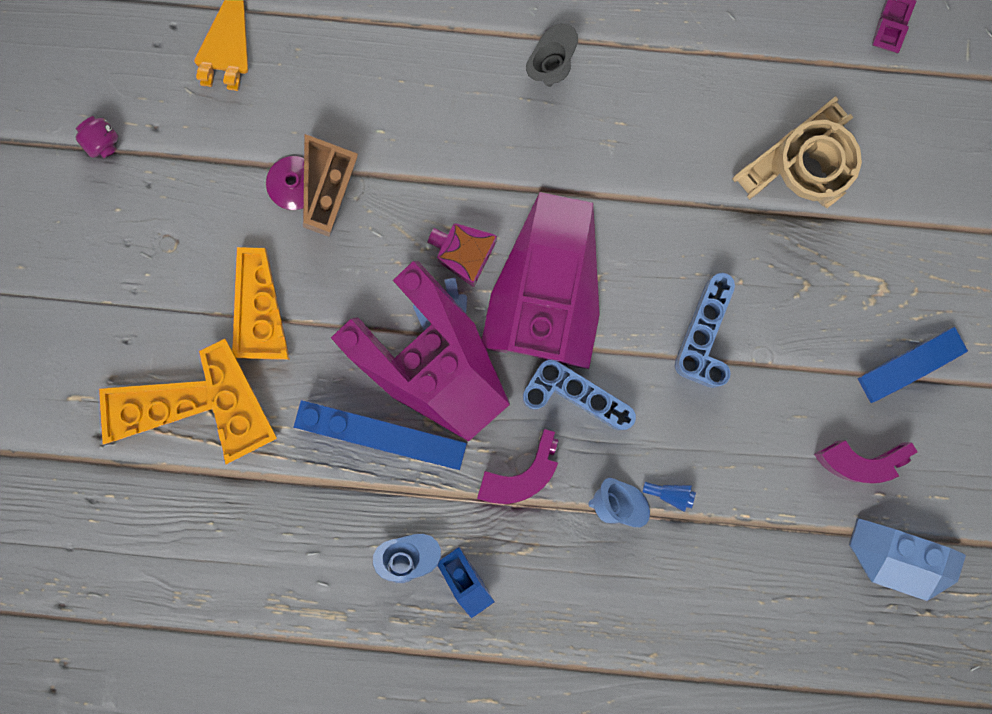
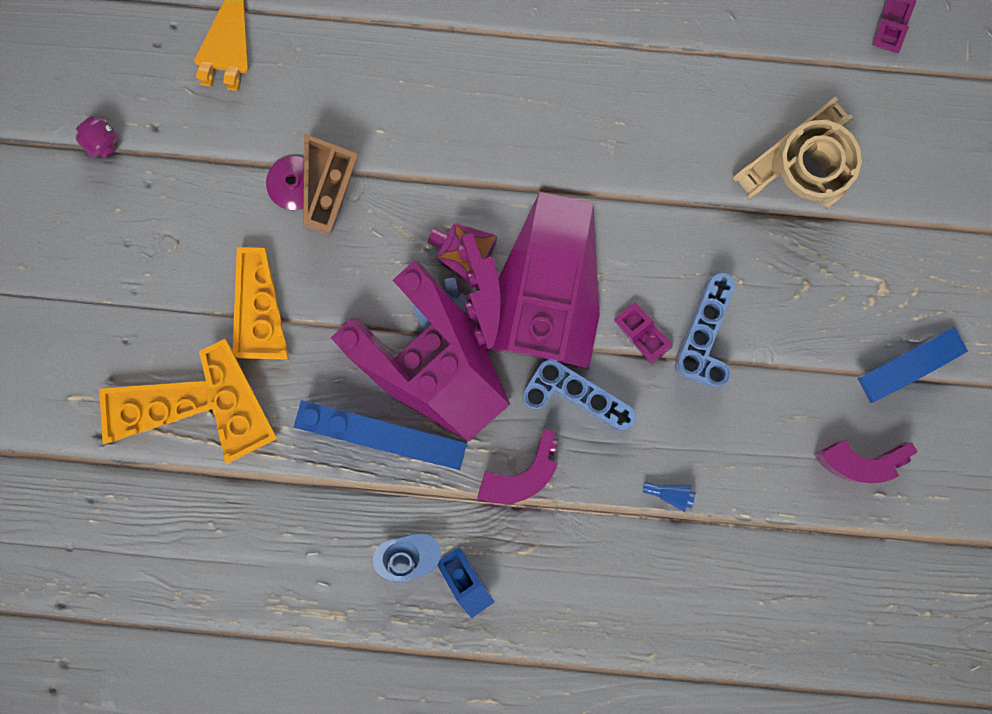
dark grey piece [526,23,578,87] -> none
medium blue piece [588,478,650,528] -> none
medium blue wedge [849,518,966,601] -> none
none -> magenta slope [457,233,501,350]
none -> magenta slope [614,302,673,365]

